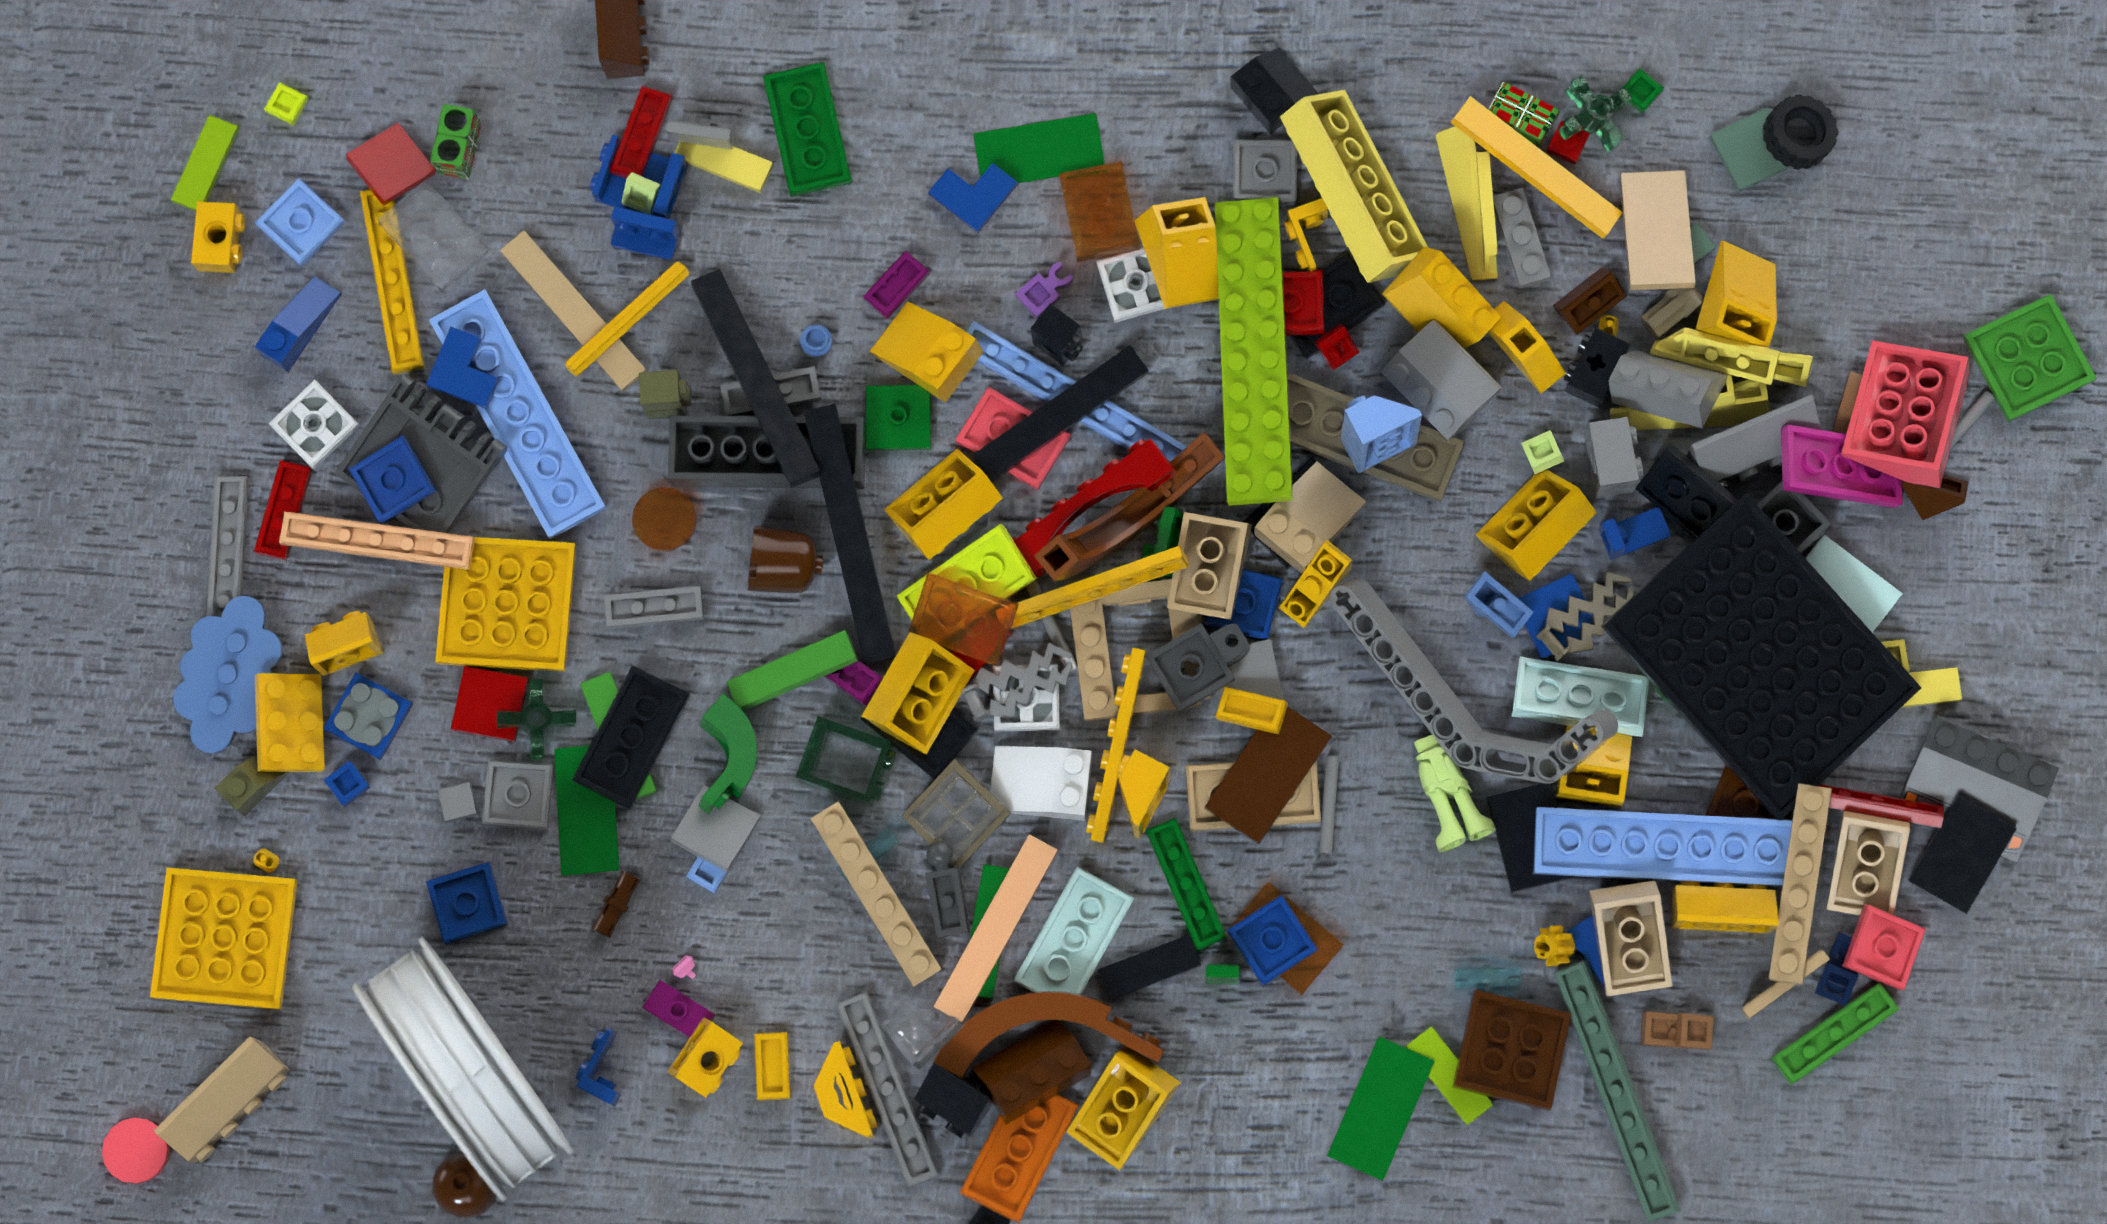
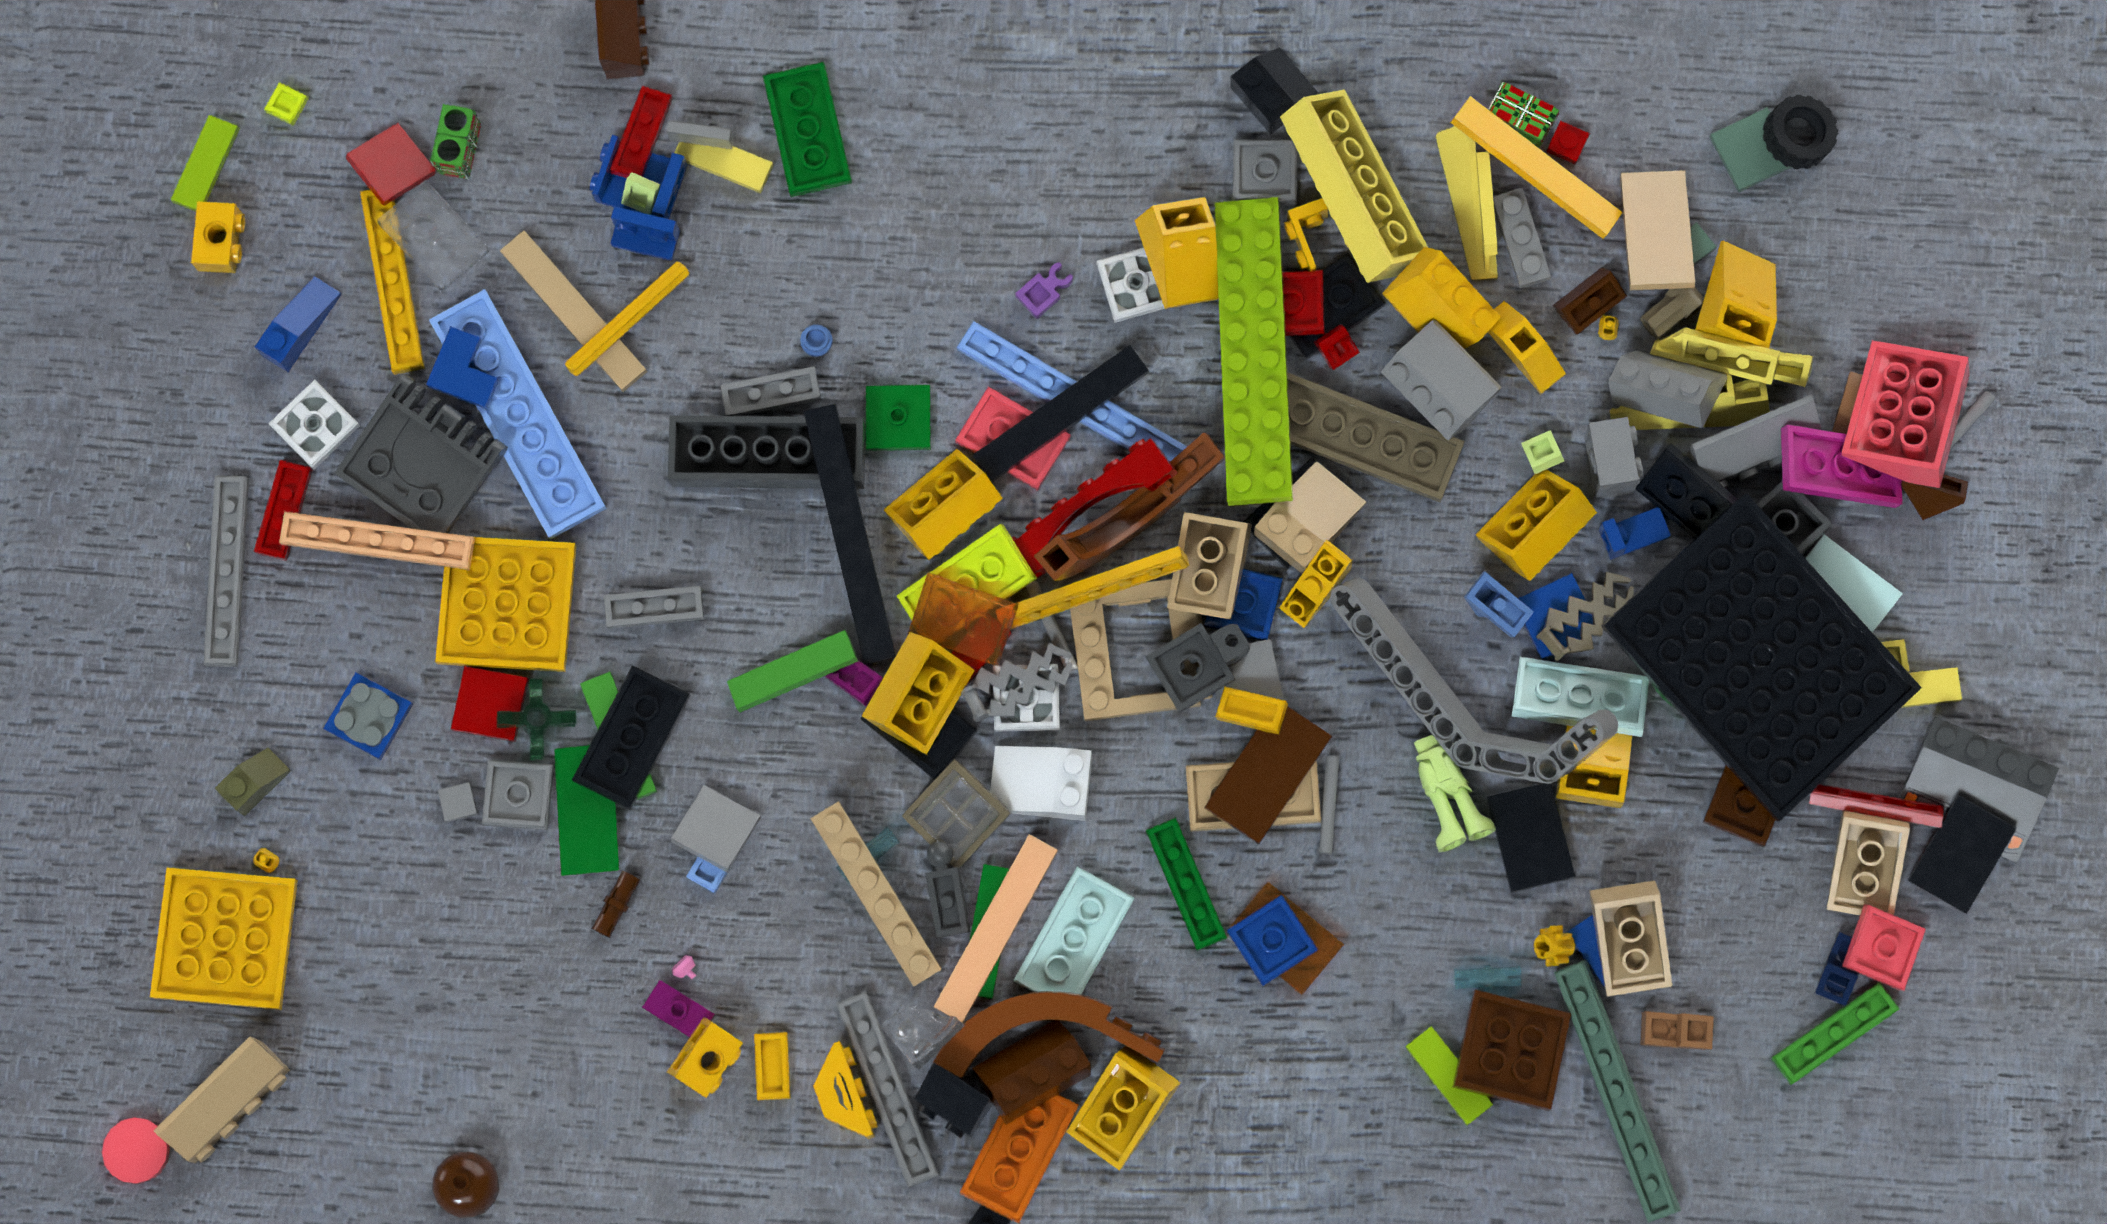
medium blue plate [173,596,283,753] -> none
light blue tile [255,178,345,267] -> none
yellow plate [255,673,325,772] -> none
yellow slope [305,611,384,676] -> none
blue plate [324,760,371,807] -> none
blue tile [349,436,437,524] -> none
white wheel [352,936,573,1201] -> none
blue tile [426,862,508,945] -> none
blue bracket [575,1027,621,1107] -> none
clear orange tile [632,487,697,552] -> none
olive piece [639,370,691,419] -> none
black tile [690,269,821,488] -> none
green arch [699,694,757,814] -> none
reddish brown cylinder [748,526,823,593] -> none
clear green window [795,716,896,807] -> none
magenta plate [863,251,930,320] -> none
yellow slope [869,301,984,403] -> none
blue tile [928,163,1018,233] -> none
green sticker [973,113,1106,183] -> none
black brick [1030,303,1083,366] -> none
clear orange tile [1059,161,1140,262] -> none
yellow plate [1086,647,1147,844] -> none
black tile [1097,934,1201,1002] -> none
yellow slope [1117,749,1171,839] -> none
green hinge [1141,507,1184,578] -> none
green tile [1206,964,1239,985] -> none
green sticker [1327,1036,1435,1181] -> none
light blue slope [1341,395,1422,474] -> none
light blue plate [1533,807,1793,887] -> none
clear green pin [1558,75,1632,153] -> none
black brick [1563,328,1630,408] -> none
green tile [1618,68,1664,114] -> none
yellow slope [1671,881,1779,934] -> none
tan tile [1742,950,1830,1020] -> none
tan plate [1769,784,1832,985] -> none
bright green plate [1963,294,2097,423] -> none

